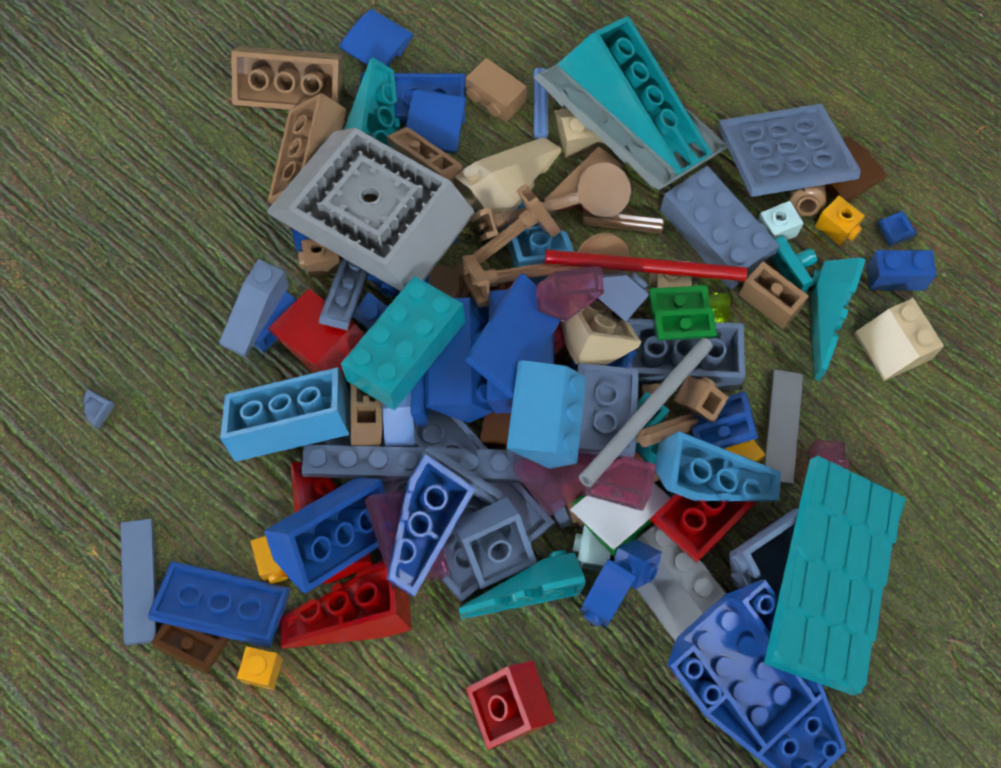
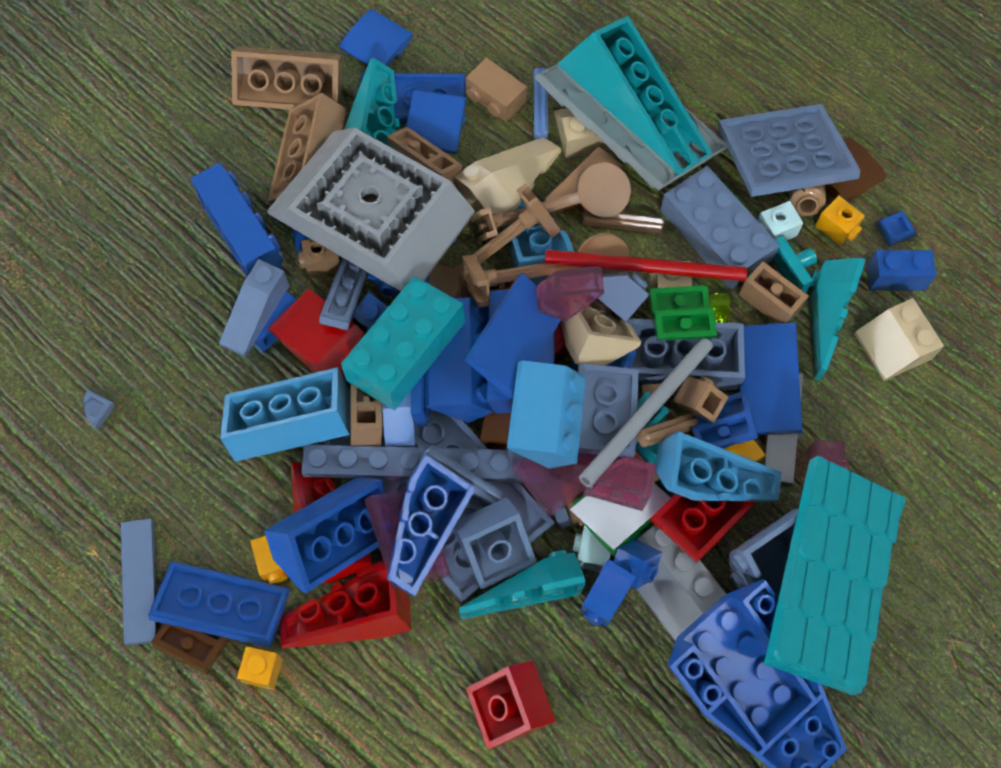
none -> blue brick [190,163,284,276]
none -> blue tile [740,322,803,436]

